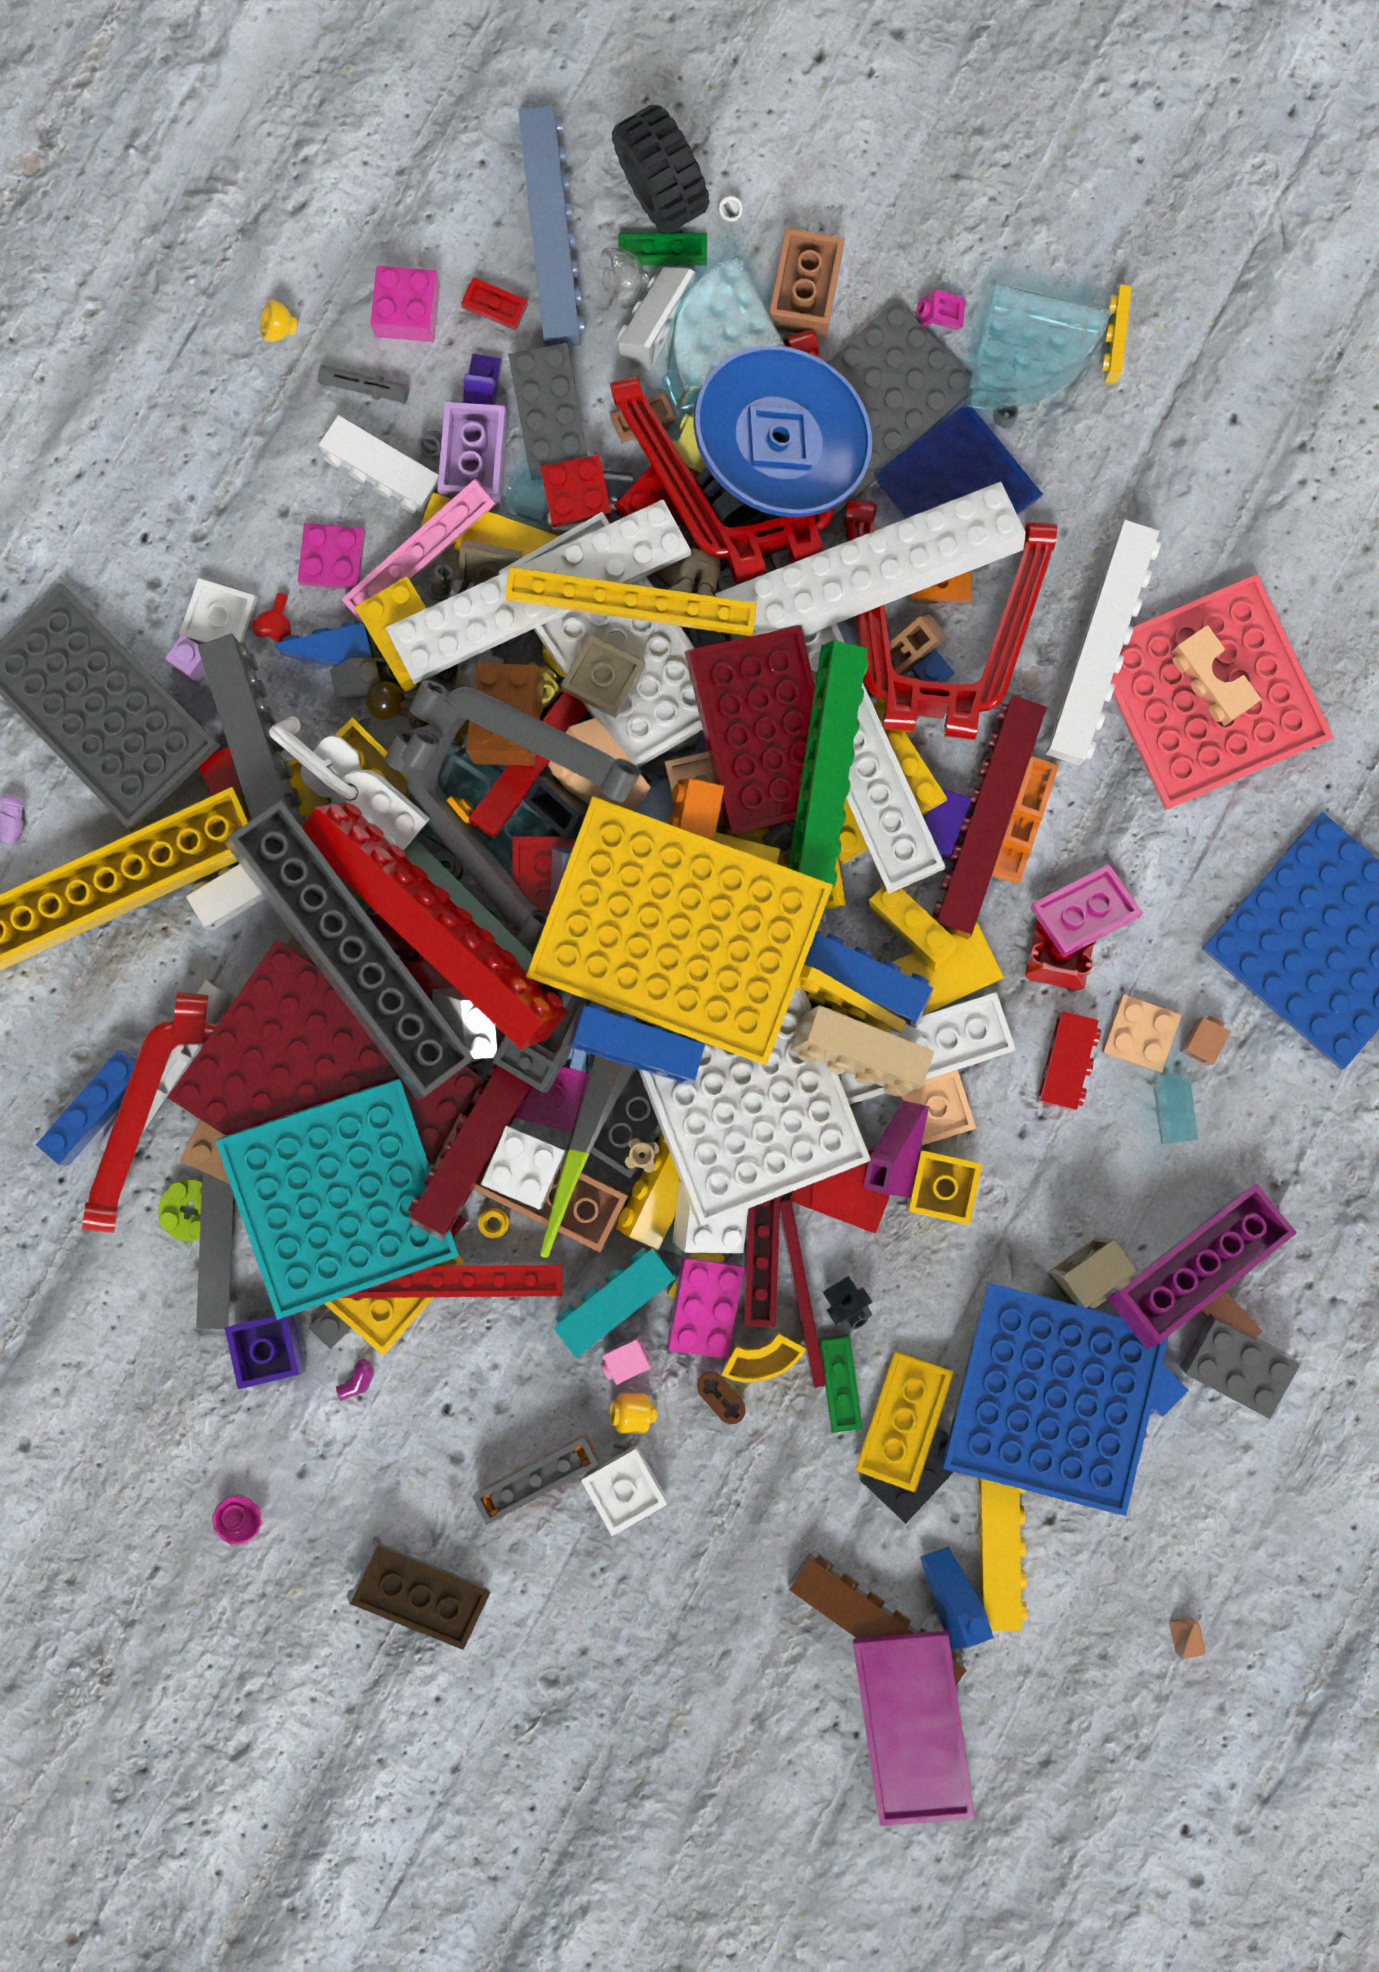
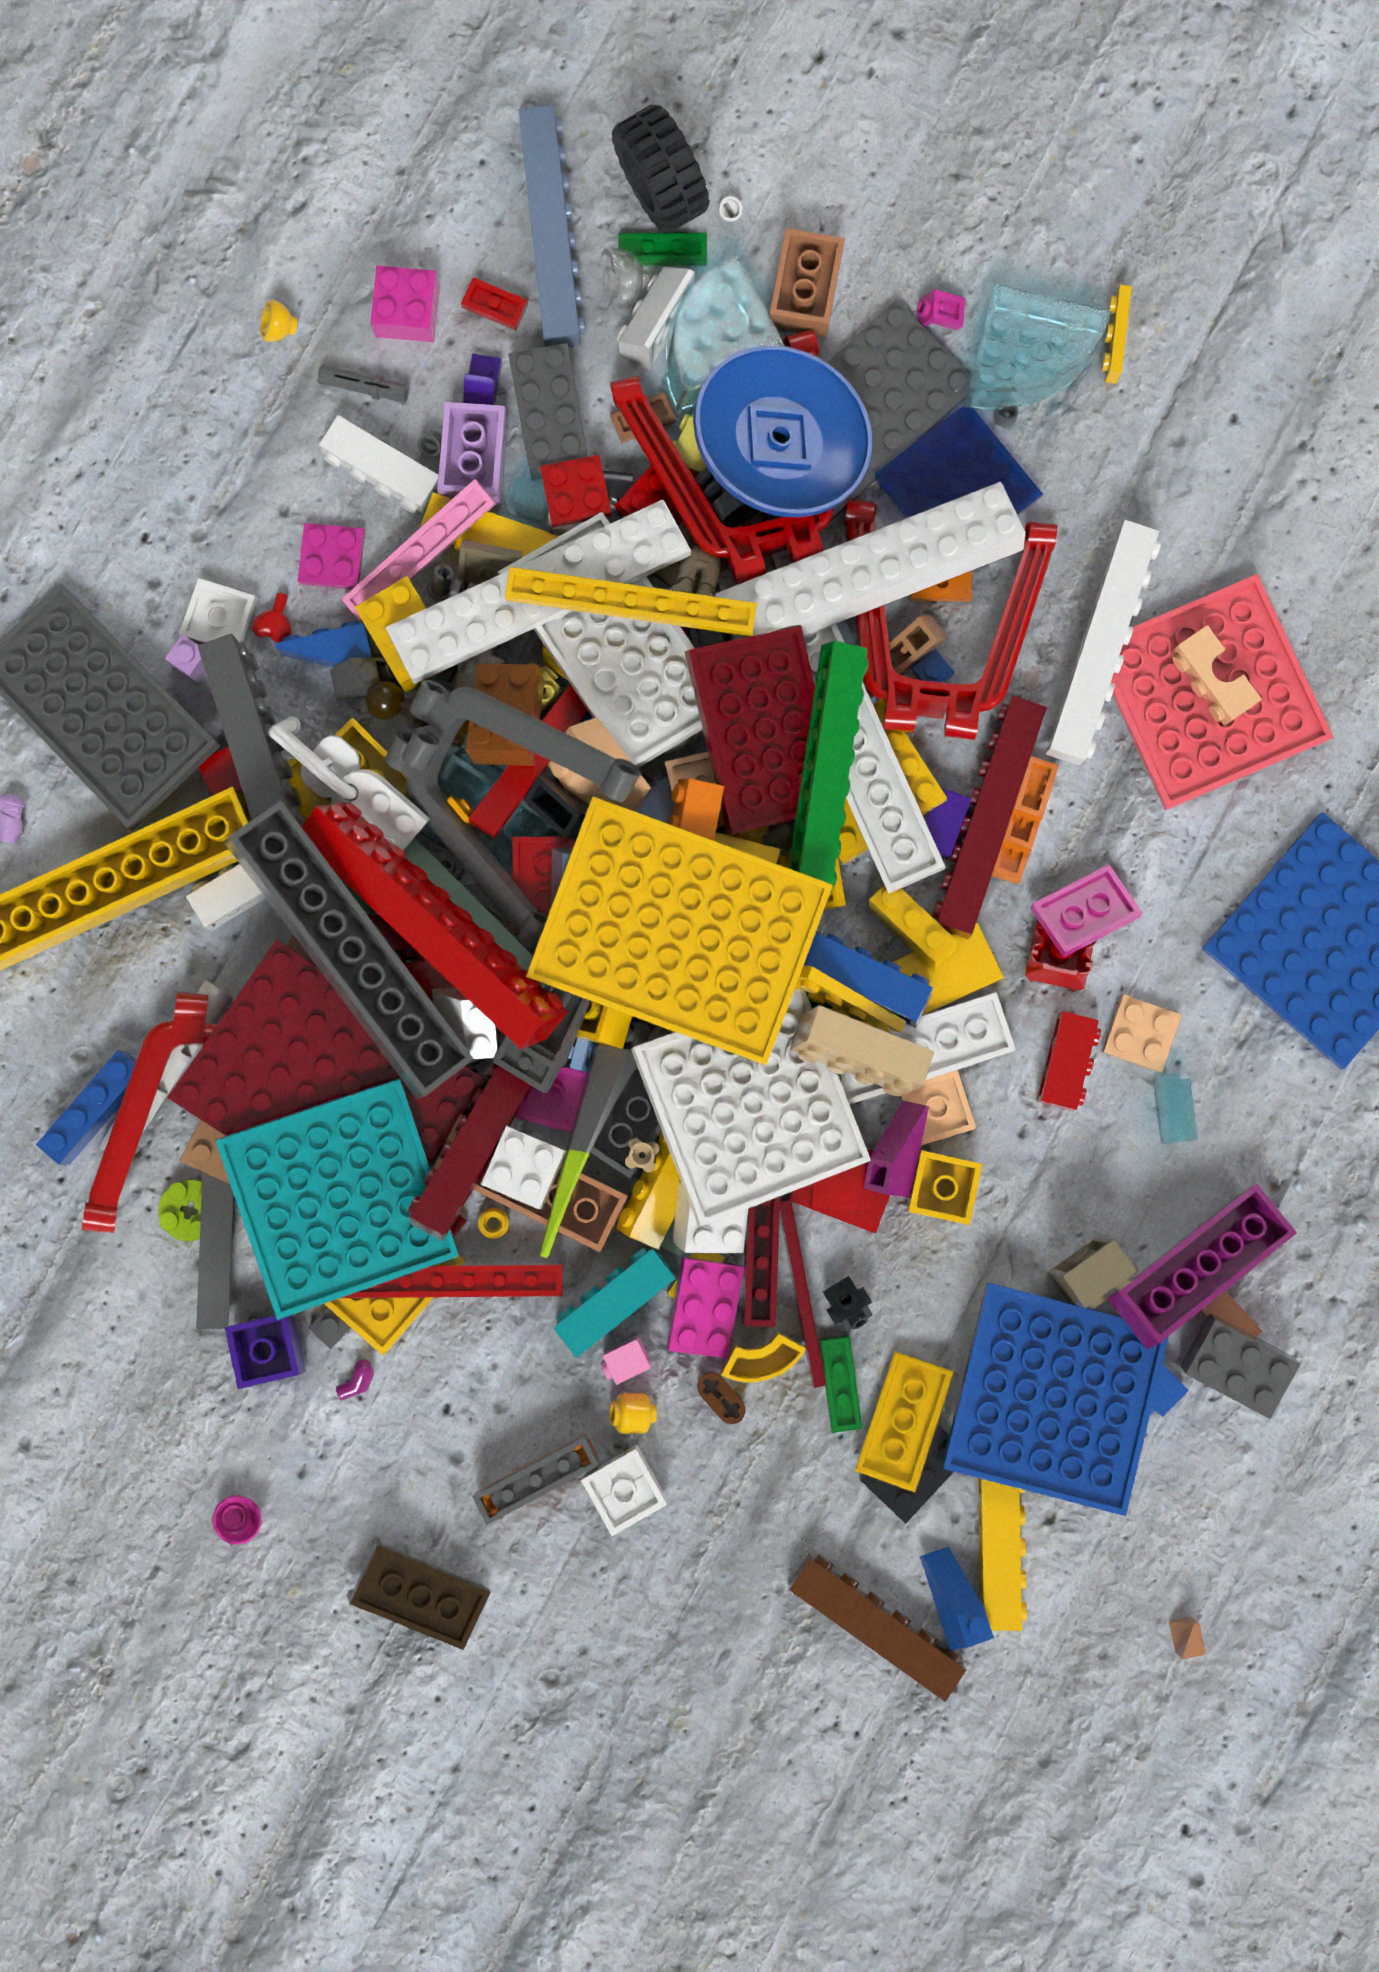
dark tan plate [561,634,645,718] -> none
blue brick [568,1004,705,1085] -> none
magenta tile [853,1630,975,1826] -> none
nougat brick [1180,1016,1231,1066] -> none

